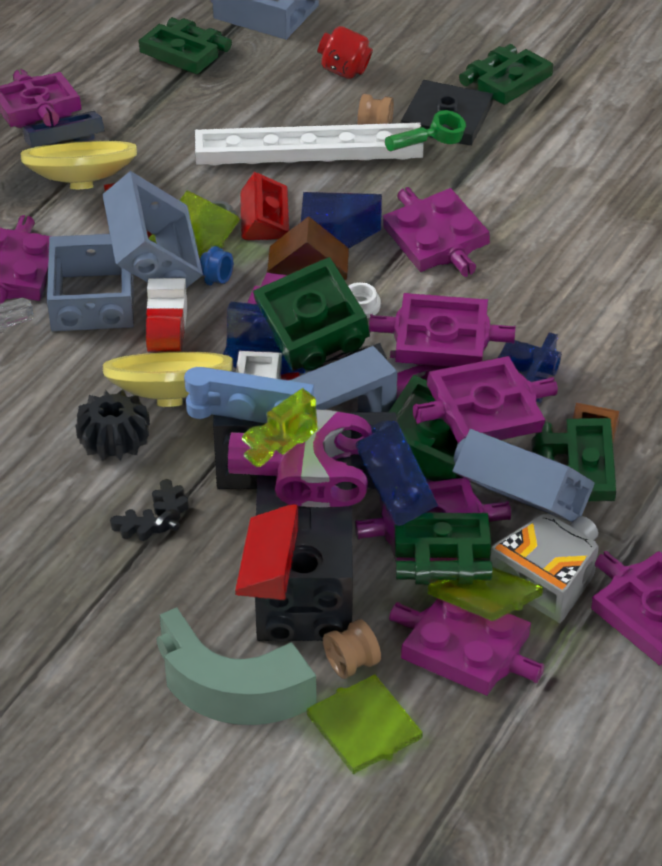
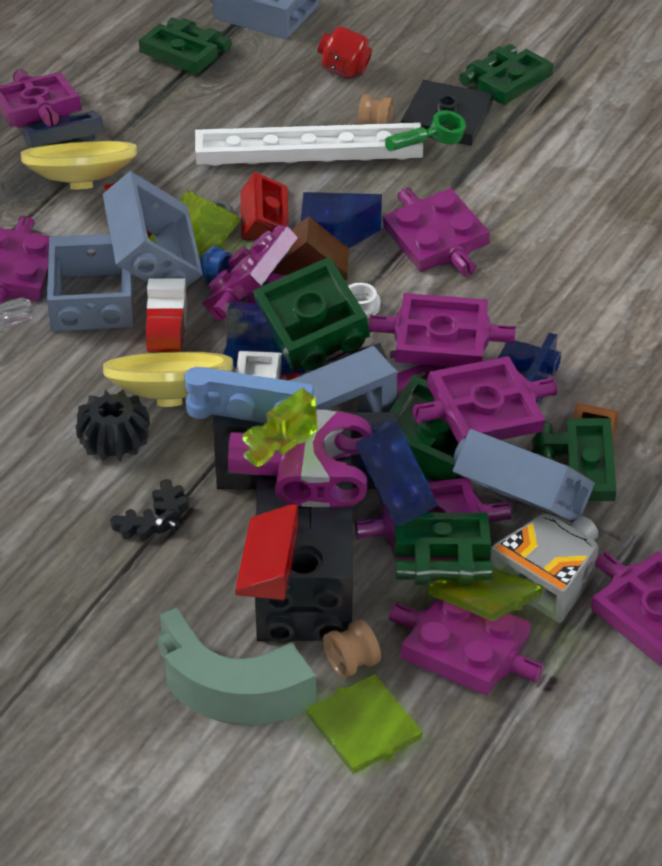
none -> magenta plate [201,225,298,321]

